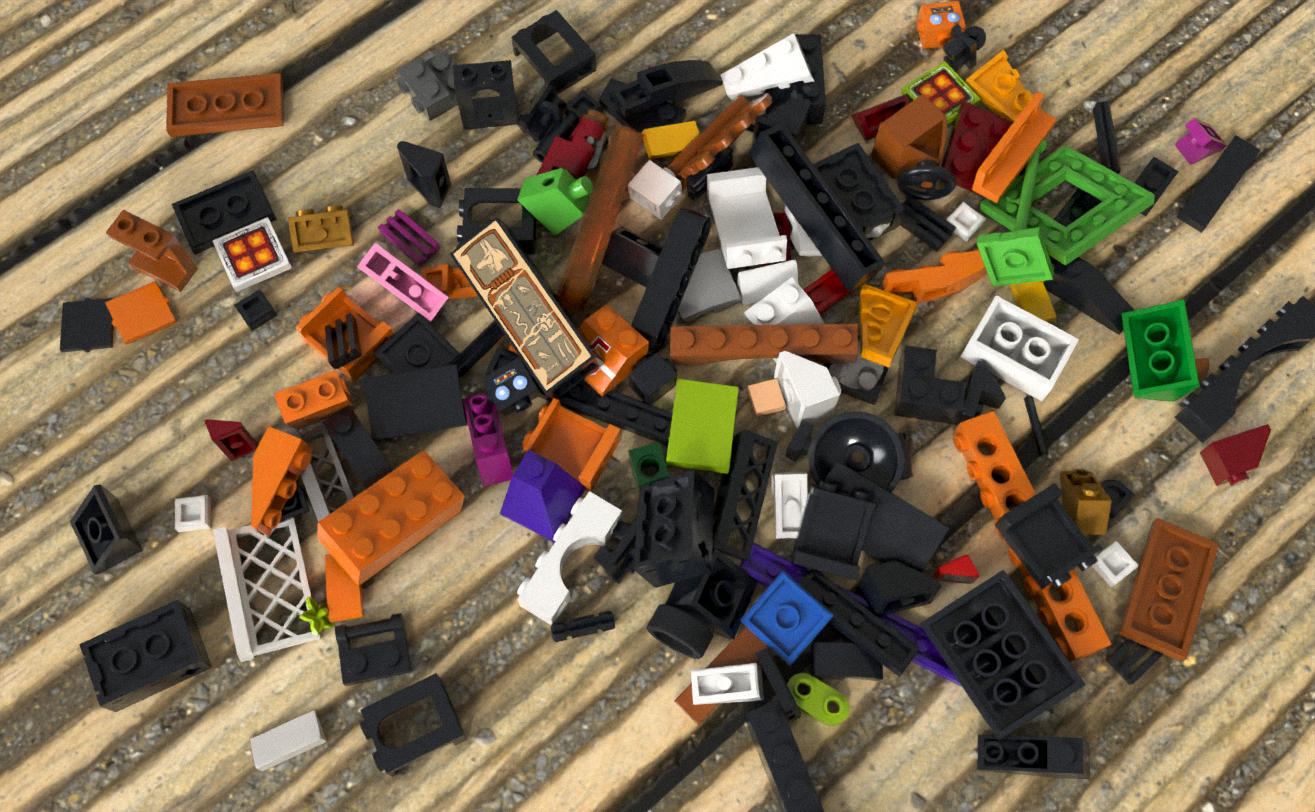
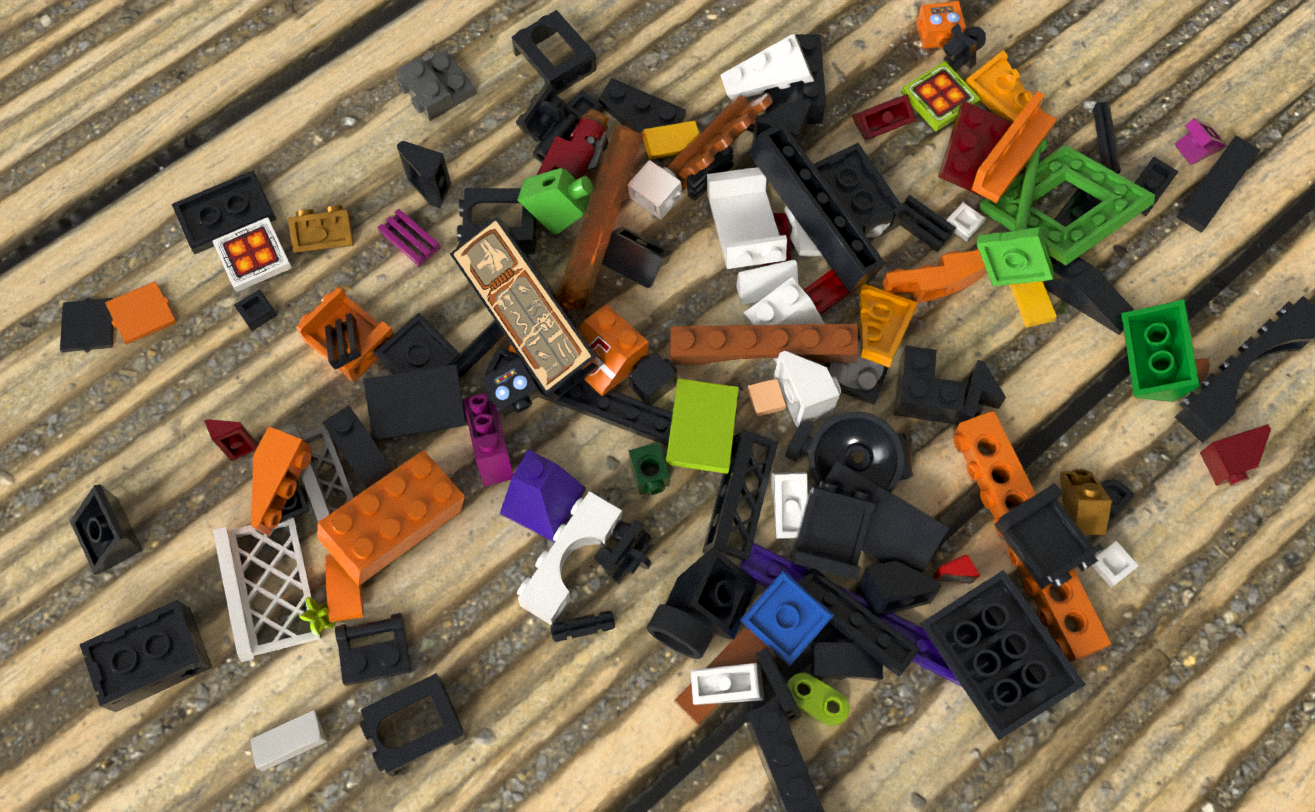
dark orange panel [106,209,198,292] -> none
dark orange plate [166,73,284,137] -> none
white tile [175,495,211,532] -> none
orange panel [274,371,356,430] -> none
bright pink slope [357,243,449,322] -> none
orange slope [421,264,478,299] -> none
black panel [453,60,519,130] -> none
orange panel [522,397,621,492] -> none
black slope [612,60,723,117] -> none
black beam [631,208,712,350] -> none
black piece [633,469,715,588] -> none
light grey slope [679,249,743,323] -> none
dark orange piece [870,94,957,200] -> none
white brick [961,295,1079,401] -> none
black slope [977,735,1090,780] -> none
black piece [1024,396,1048,455] -> none
black tile [1106,639,1164,685] -> none
dark orange plate [1118,518,1219,662] -> none

